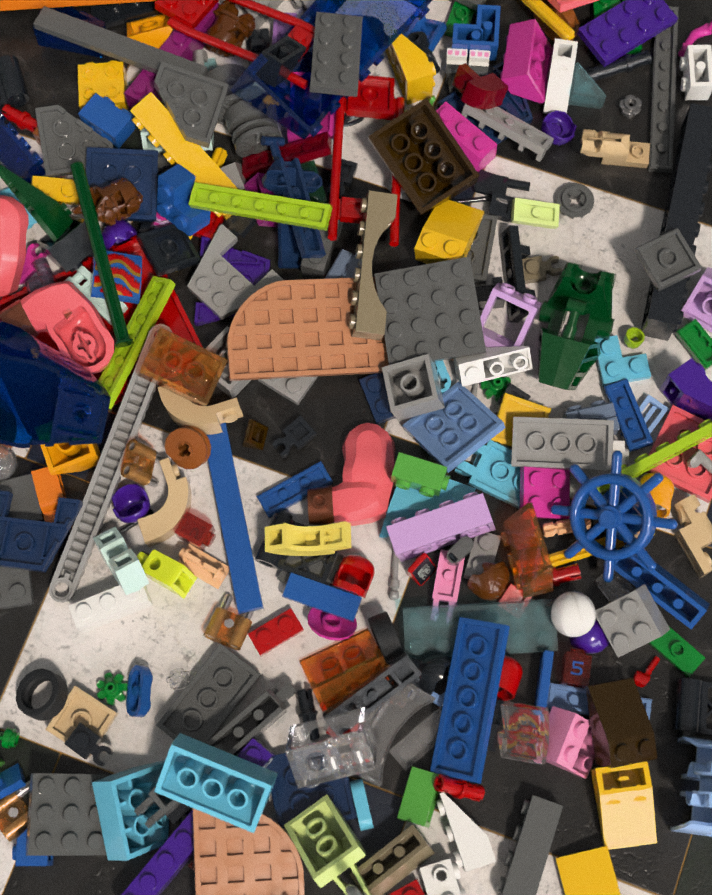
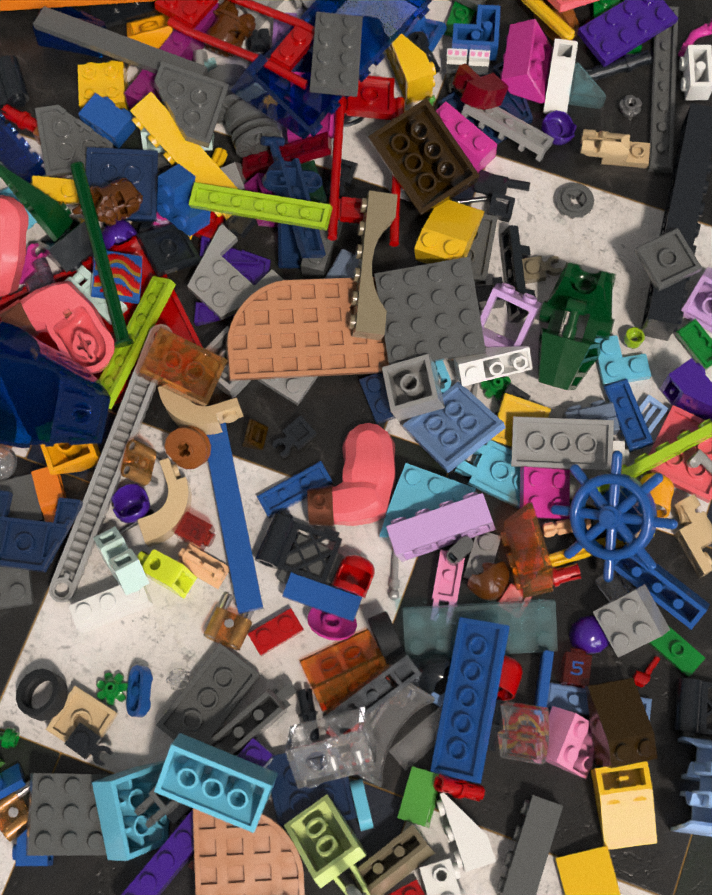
black slope [255,35,307,88] -> none
light yellow arch [265,521,352,556] -> none
bright green brick [391,452,450,497] -> none
slope [407,553,436,586] -> none
yellowish green plate [511,198,560,229] -> none
white piece [551,591,596,637] -> none

